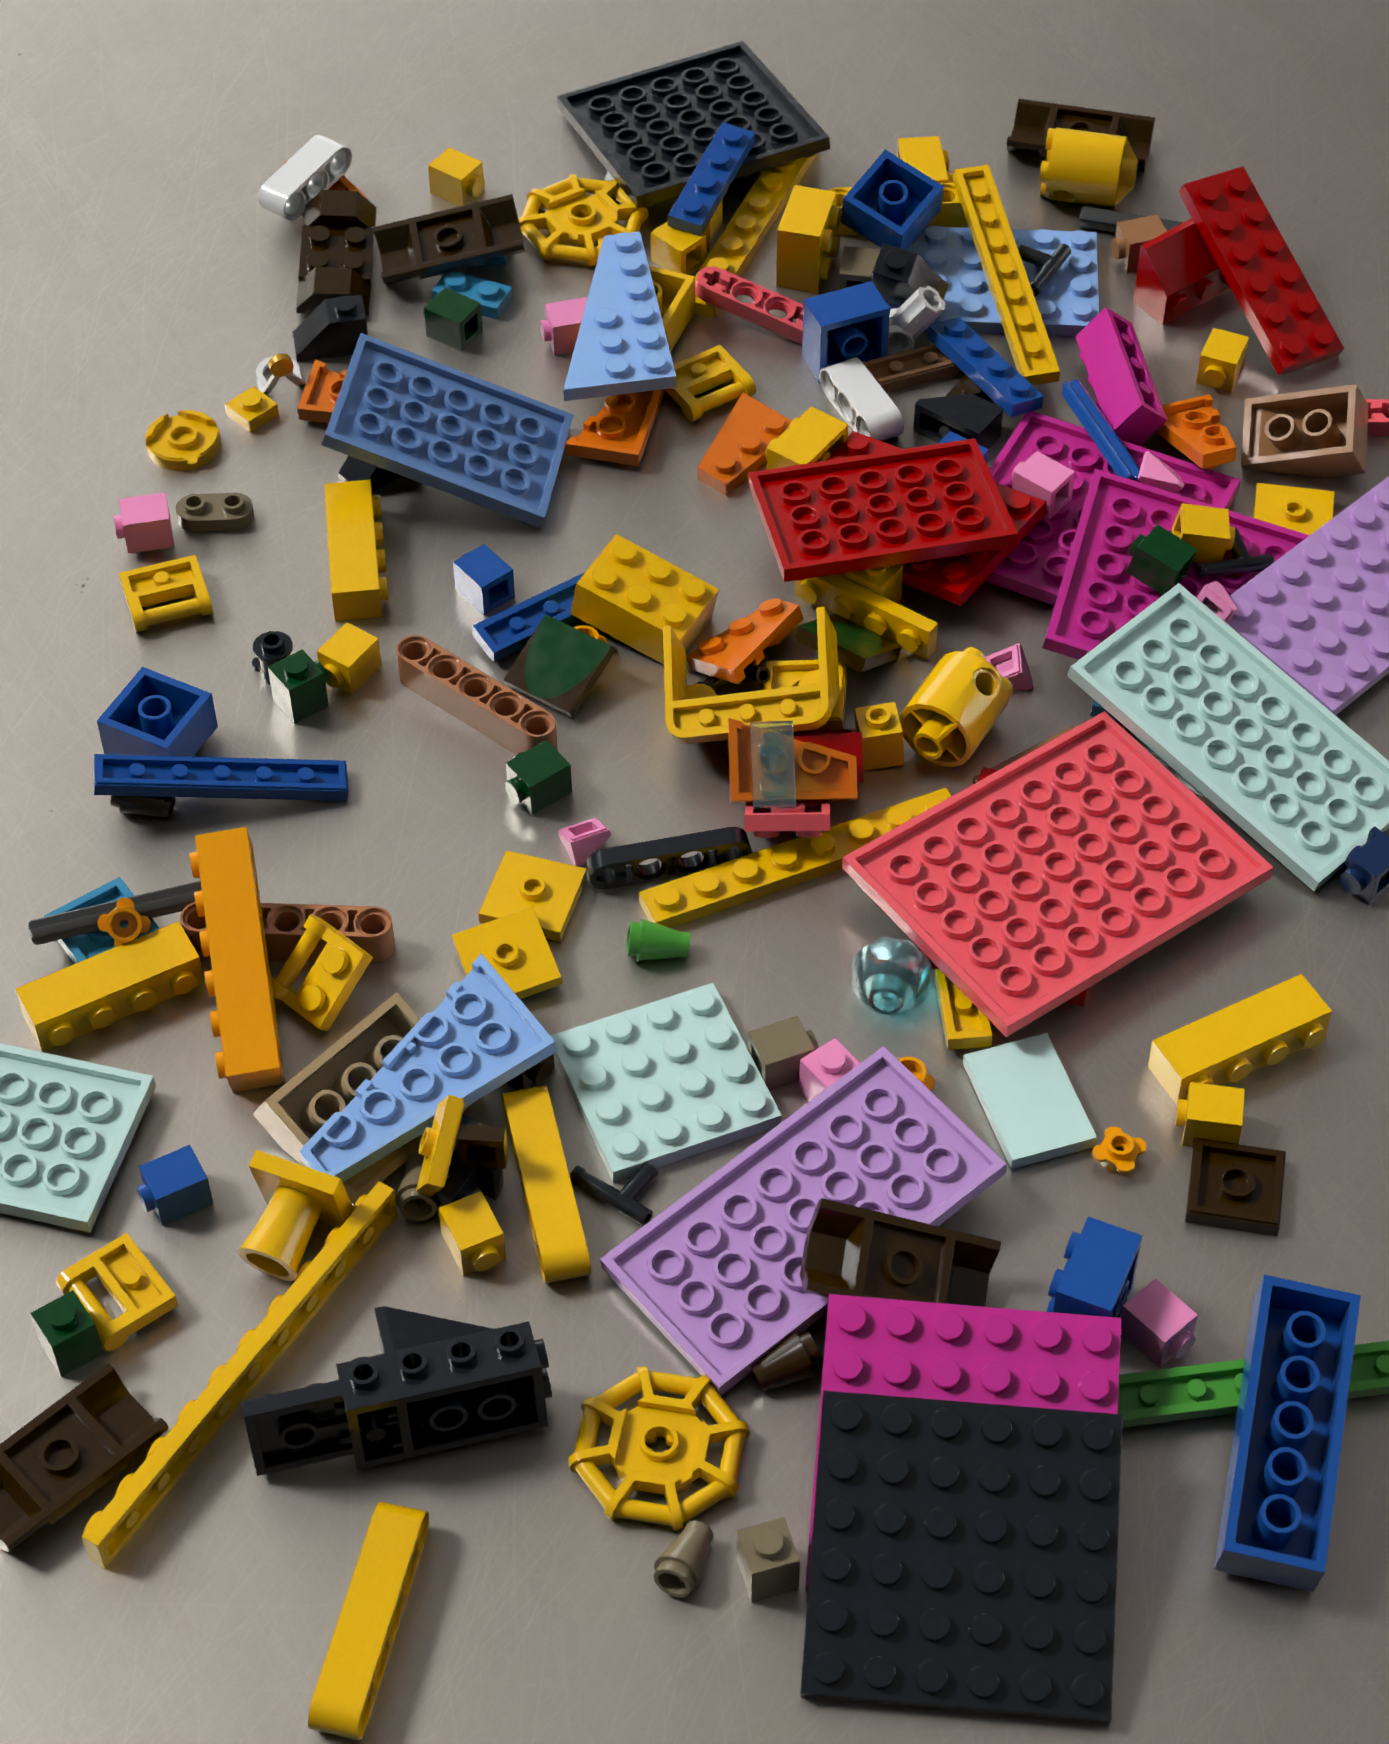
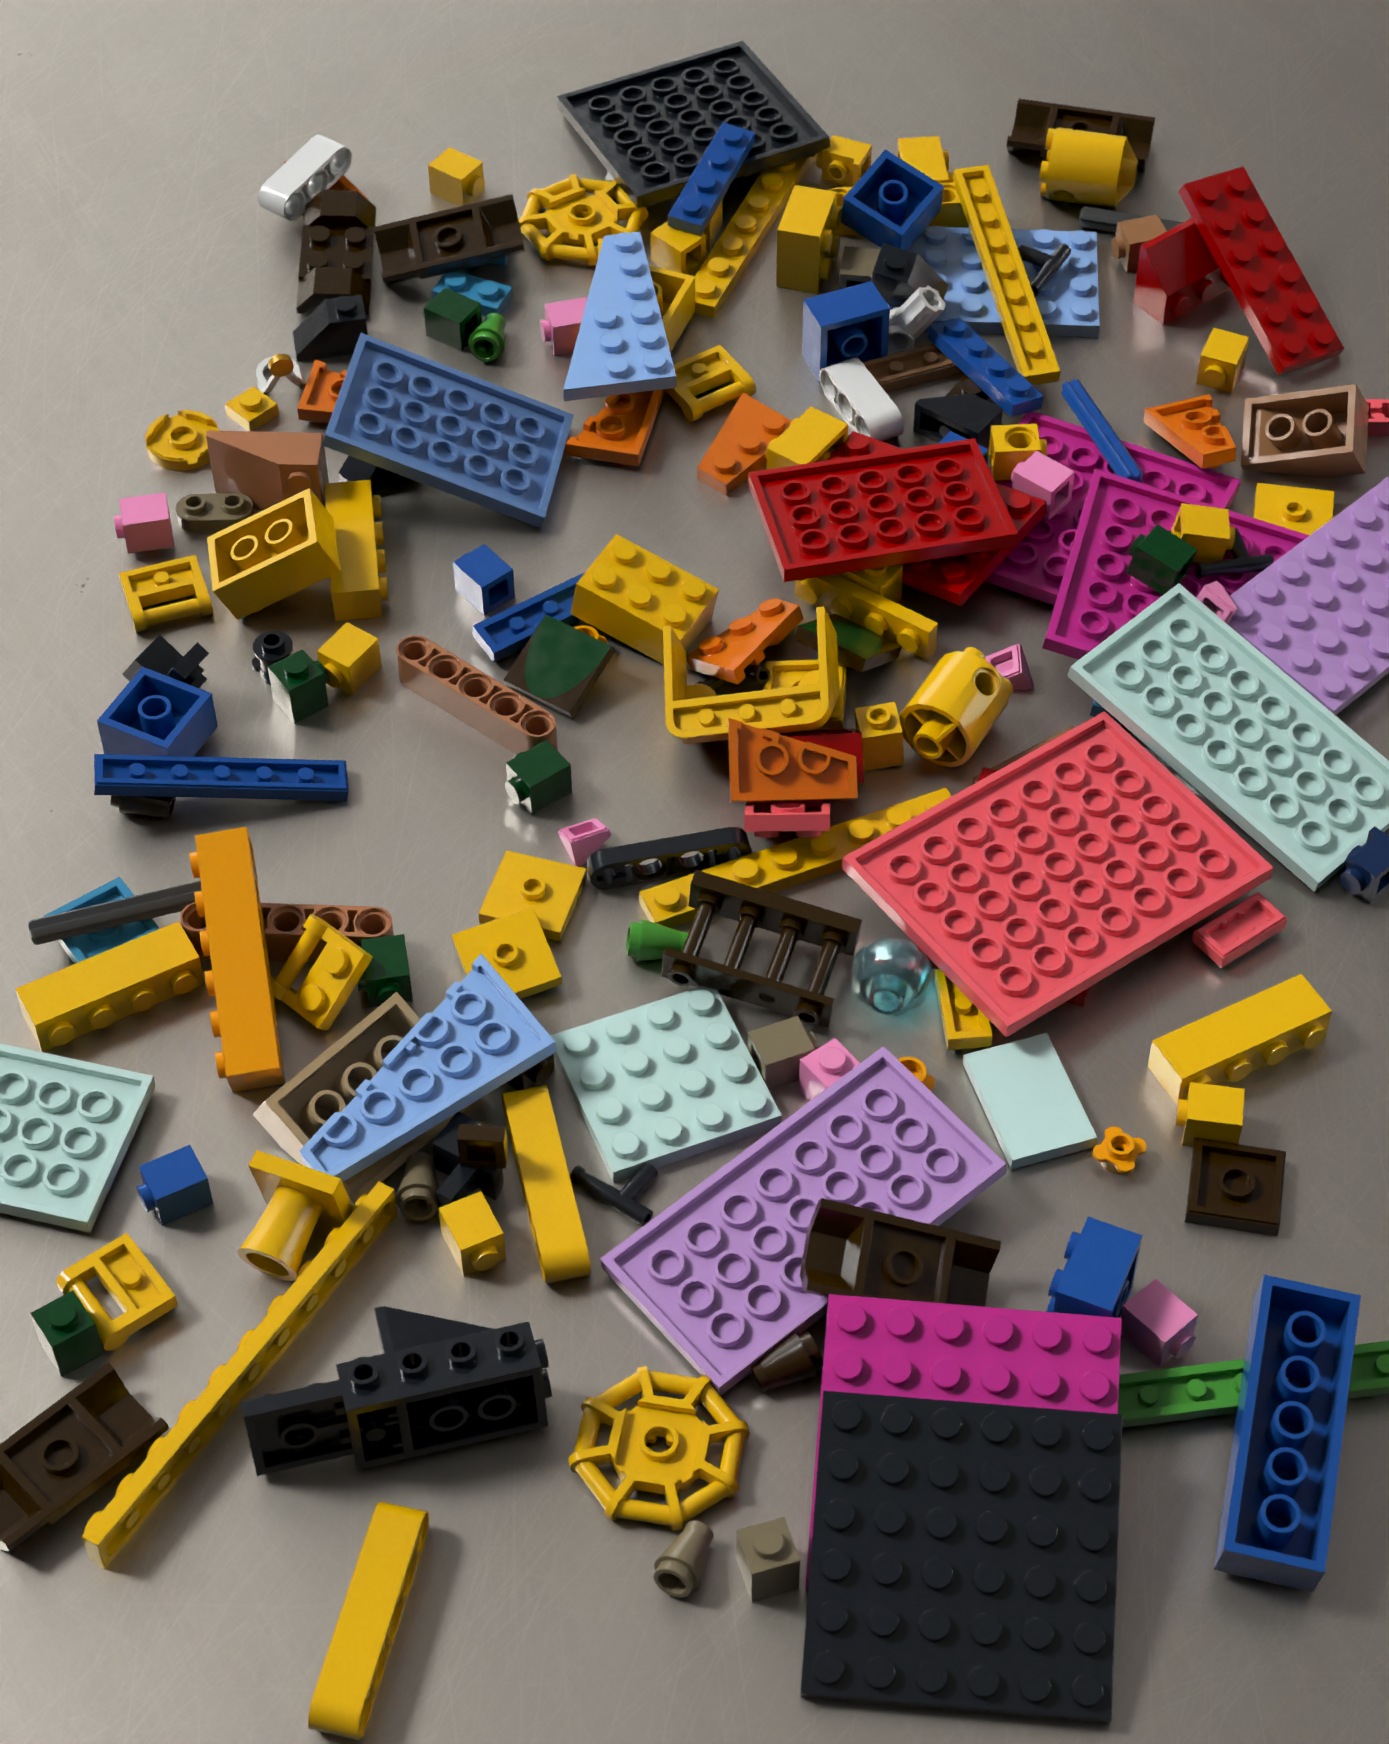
light orange plate [97,897,151,947] -> none
yellow plate [416,1095,465,1196] -> none
coral beam [695,267,803,344] -> none
clear light blue plate [749,721,796,809] -> none
dark pink brick [1075,307,1168,446] -> none
bright pink slope [1138,451,1184,494] -> none
none -> black brick [122,635,209,688]
none -> nougat slope [206,430,329,511]
none -> yellow brick [207,488,341,620]
none -> dark green brick [357,934,413,1007]
none -> bright green cone [469,313,506,362]
none -> dark brown fence [661,870,862,1028]
none -> yellow brick [816,135,872,187]
none -> yellow brick [989,424,1047,480]
none -> coral plate [1192,892,1288,968]

